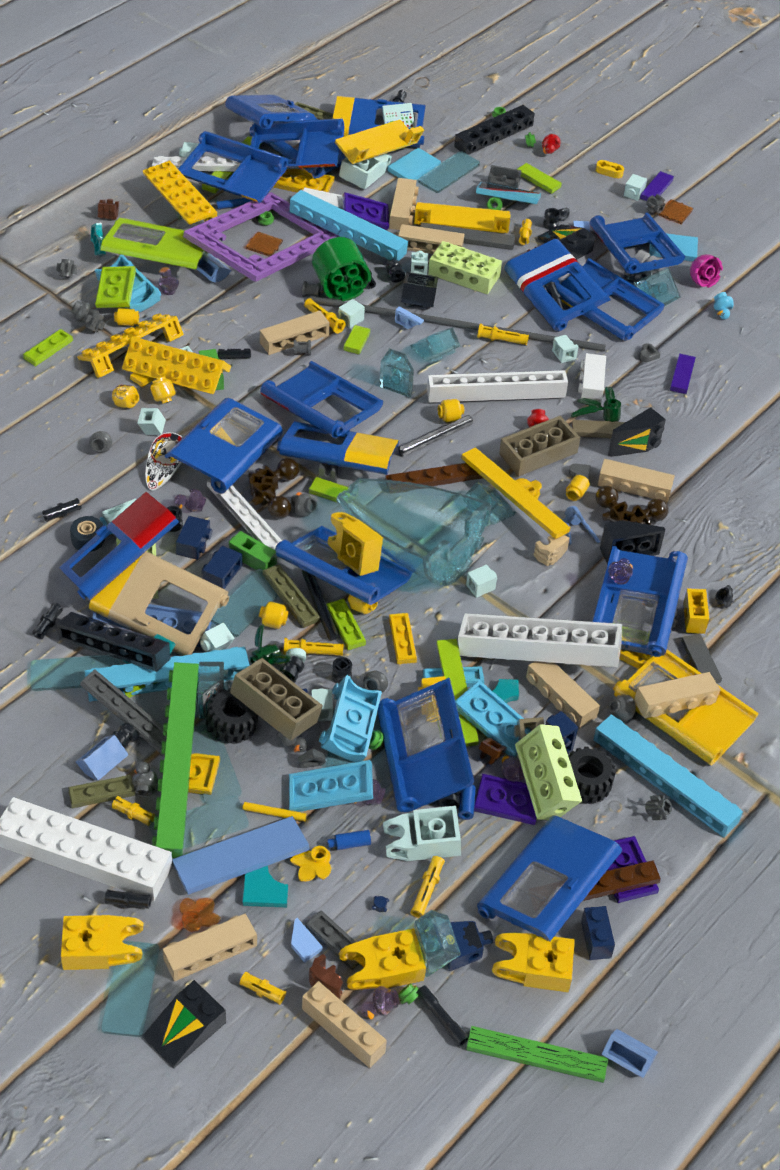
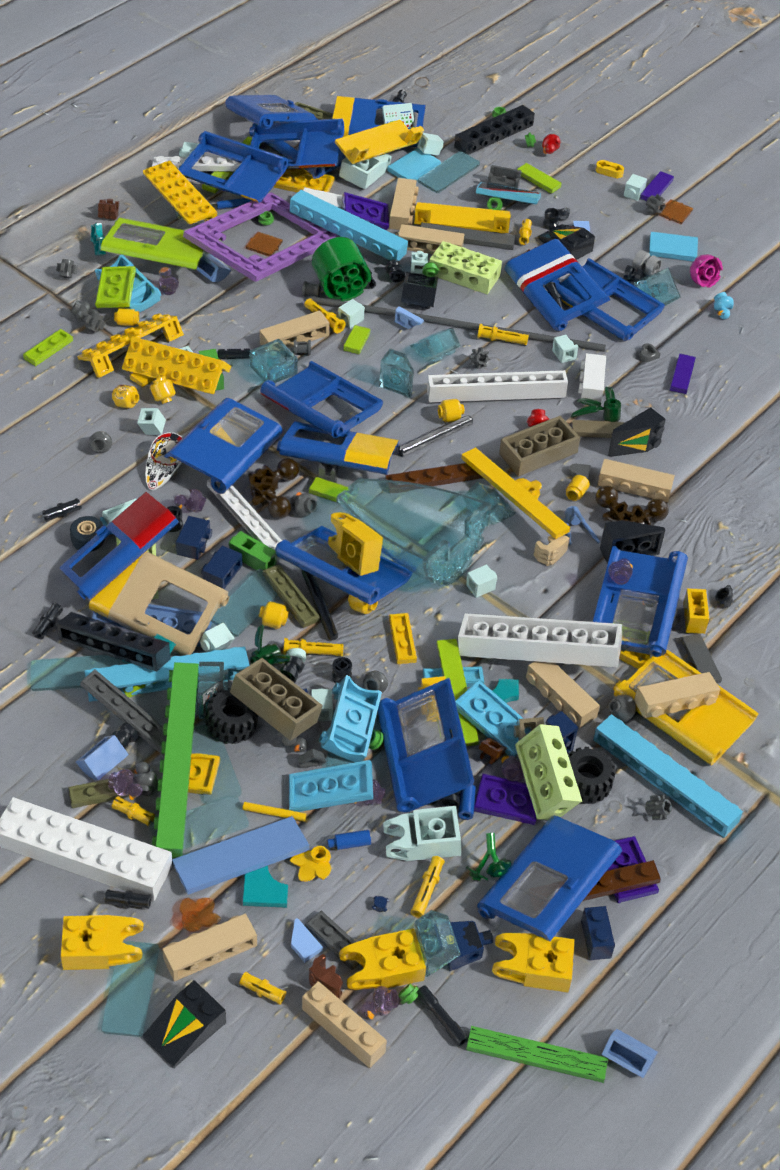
lime tile [326,599,366,650] -> none
blue piece [589,213,685,274] -> none
none -> clear purple animal [108,769,142,800]
none -> clear light blue brick [250,339,298,383]
none -> light aqua brick [417,133,444,156]
none -> bright green plate [422,263,439,277]
none -> plant [466,833,511,881]
none -> dark grey gear [468,347,490,369]

